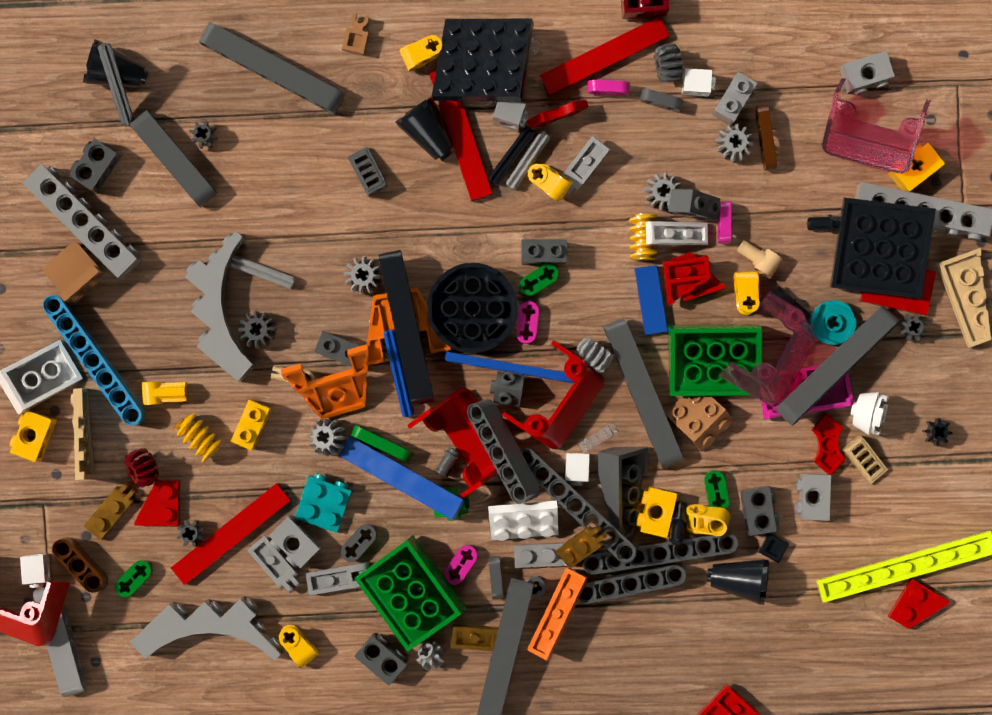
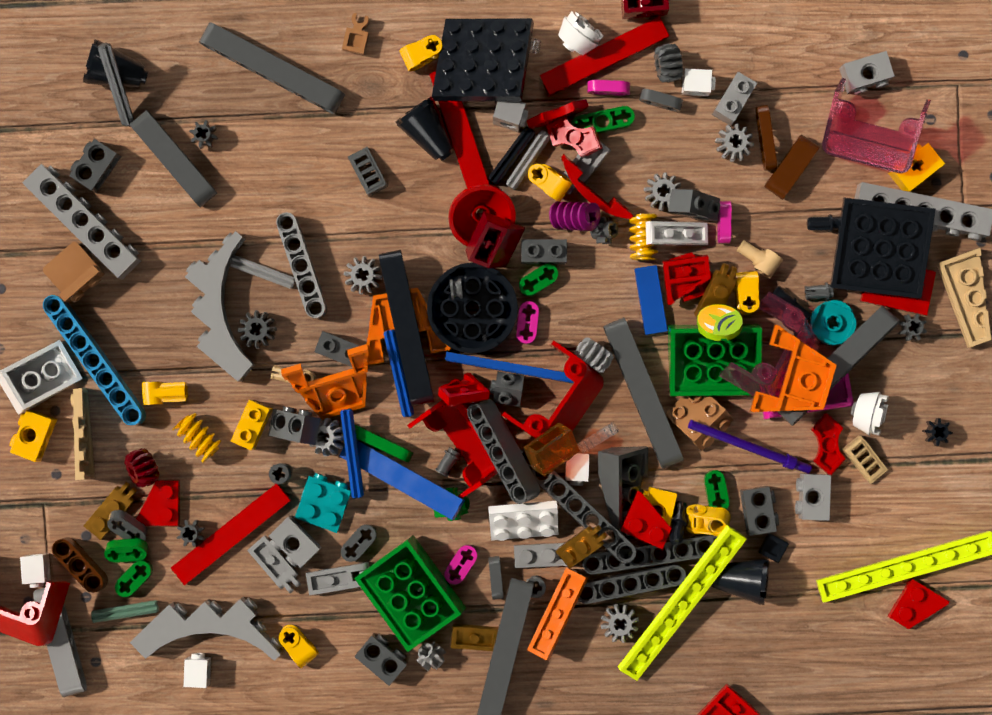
none -> sand green axle [91,600,159,623]
none -> green beam [104,538,148,563]
none -> dark grey beam [107,510,147,541]
none -> white brick [183,653,211,688]
none -> dark grey brick [268,406,321,445]
none -> dark grey bush [269,463,292,484]
none -> light grey beam [276,212,327,319]
none -> blue axle [340,409,364,498]
none -> red wing [438,372,490,406]
none -> red dish [448,184,516,246]
none -> dark grey bush [450,278,463,300]
none -> dark red slope [465,211,525,268]
none -> clear orange brick [523,423,580,476]
none -> tile [546,116,603,158]
none -> magenta piece [549,202,601,231]
none -> white cone [558,11,604,55]
none -> red slope [561,154,633,219]
none -> green beam [571,106,635,134]
none -> dark grey gear [590,217,618,244]
none -> light grey gear [600,604,639,643]
none -> neon yellow plate [618,525,747,681]
none -> red wing [620,490,672,550]
none -> dark purple bar [688,420,812,474]
none -> pearl gold hinge [694,263,737,317]
none -> tile [697,304,743,341]
none -> orange wing [750,325,837,412]
none -> reddish brown beam [764,134,820,200]
none -> dark grey pin [804,282,834,300]

